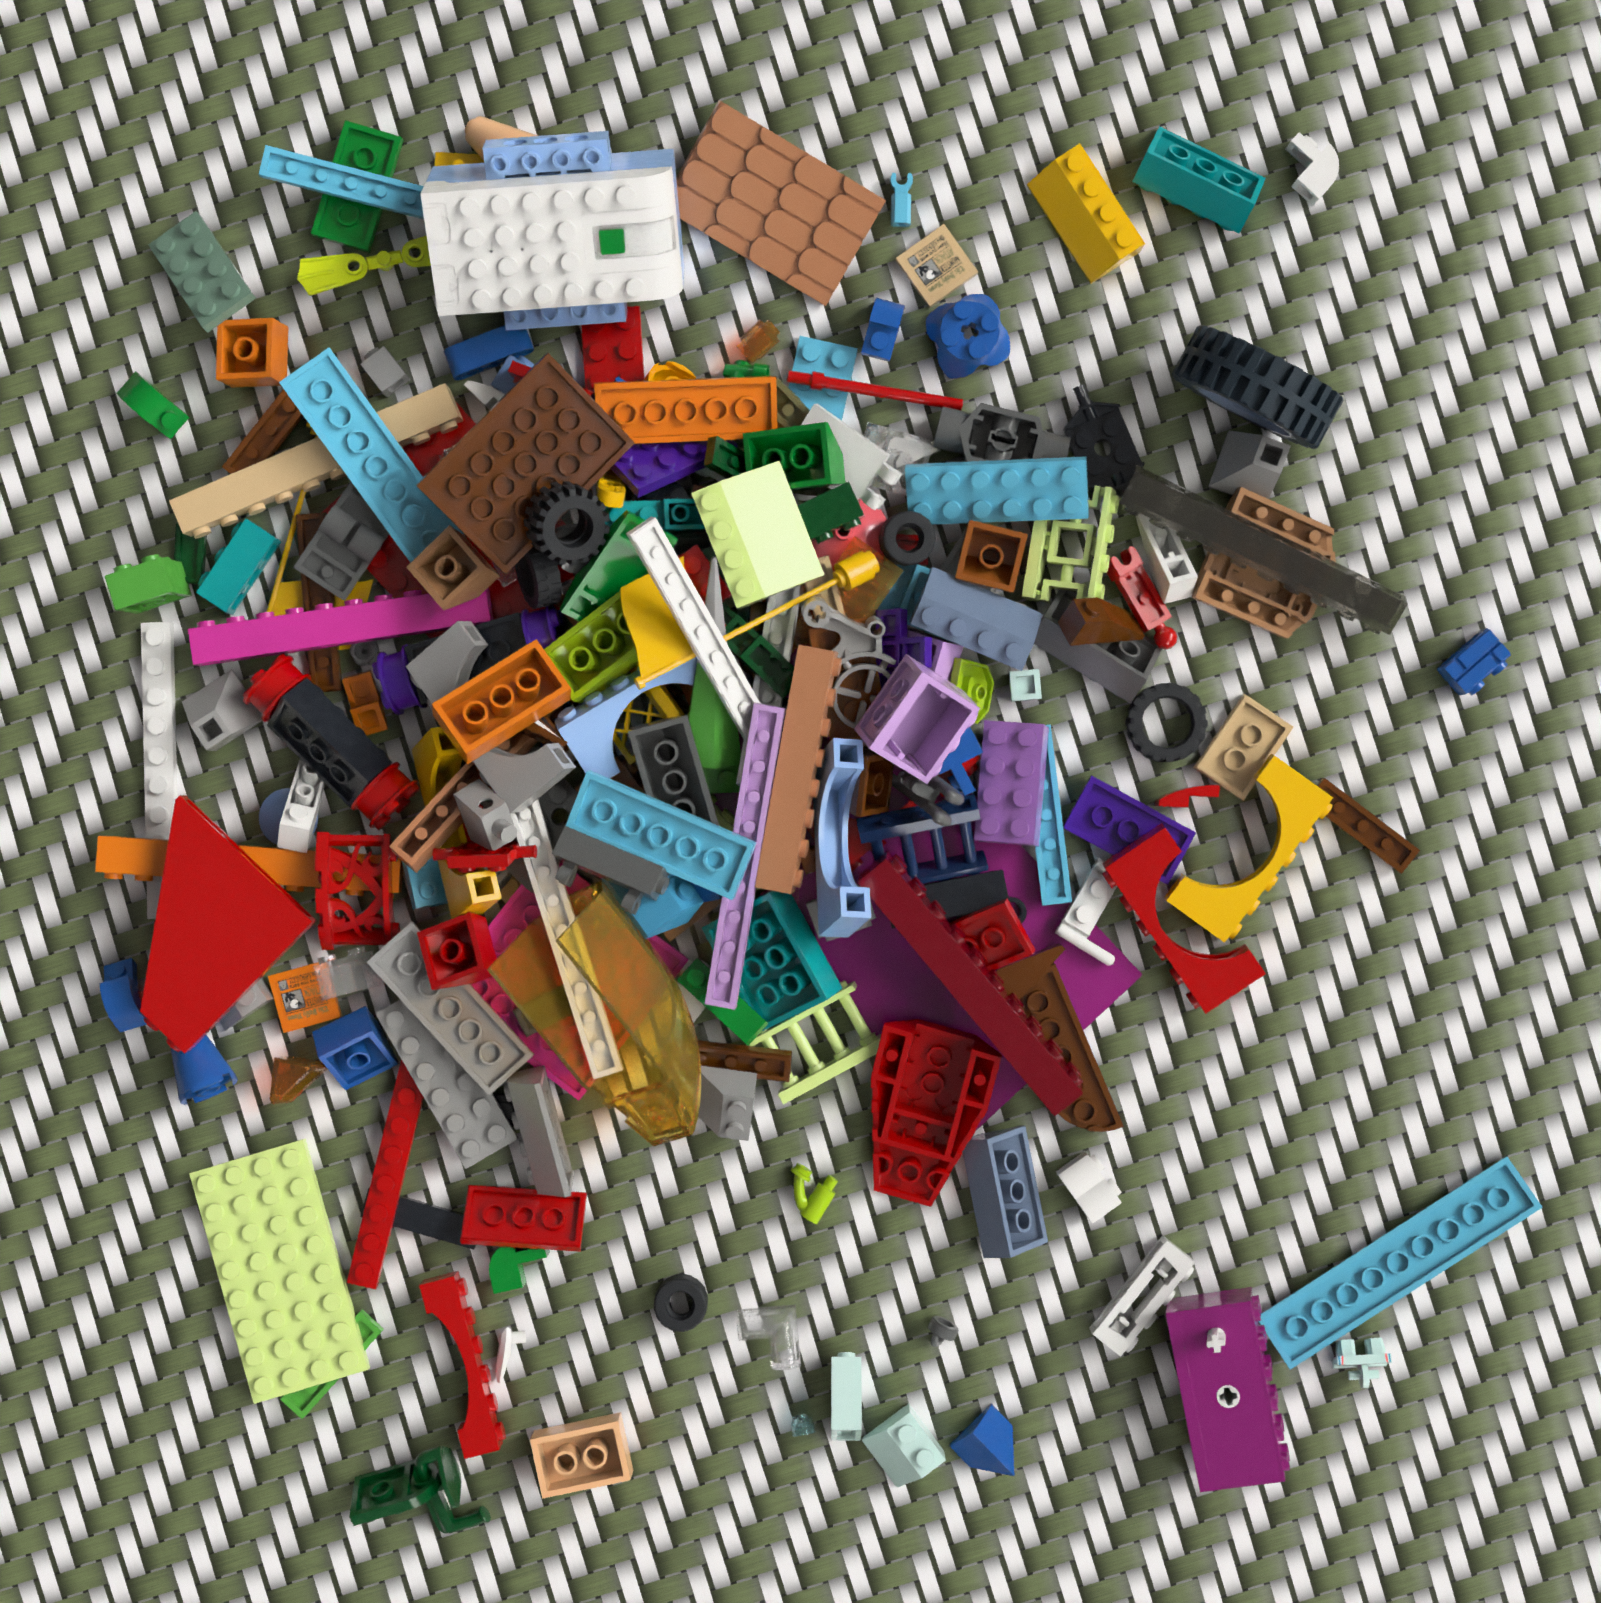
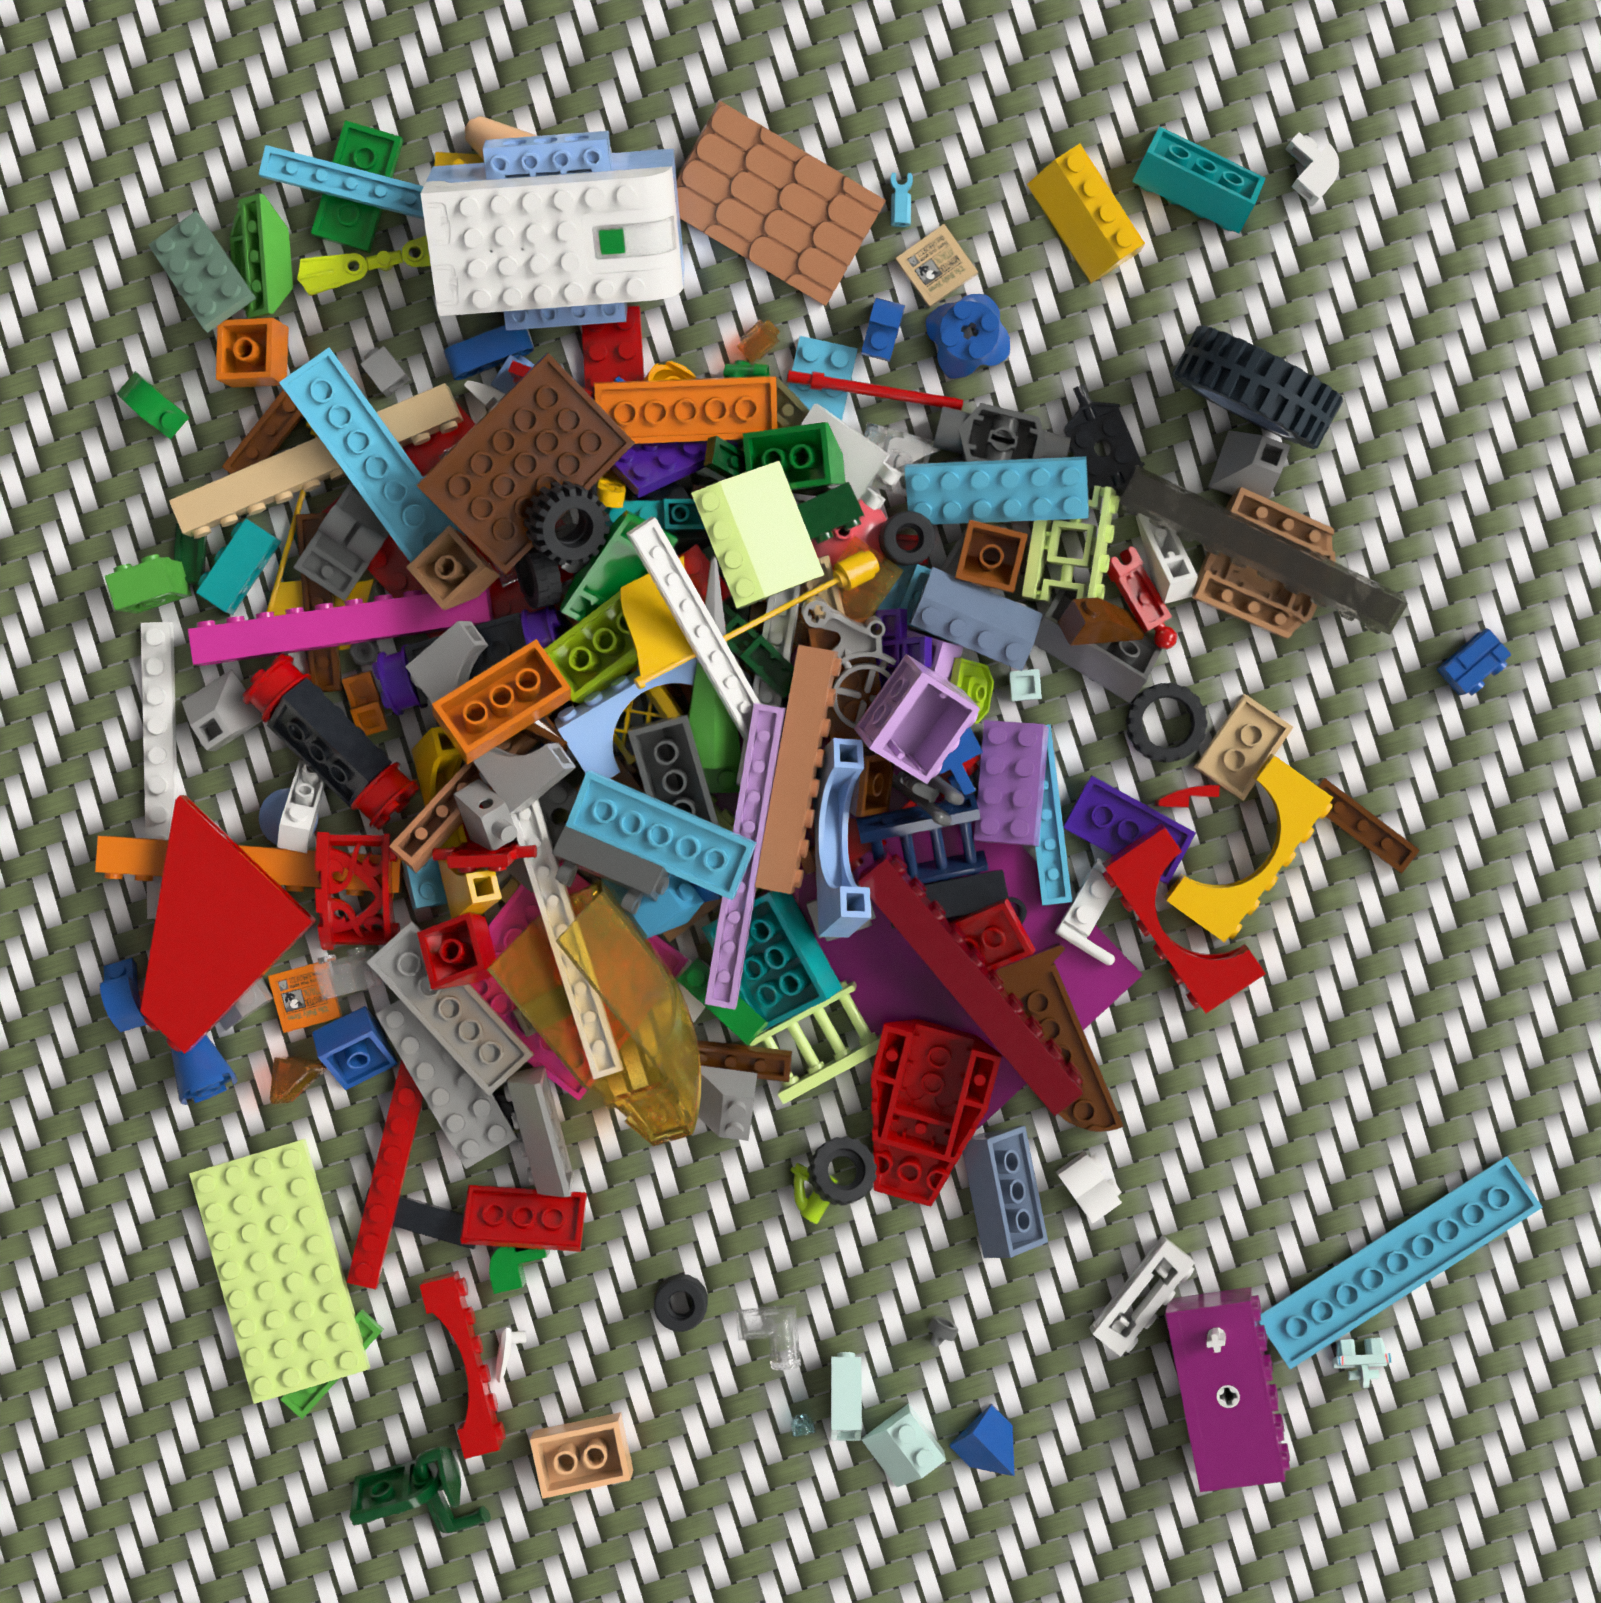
none -> bright green wedge [230,193,293,319]
none -> black tyre [808,1136,877,1206]

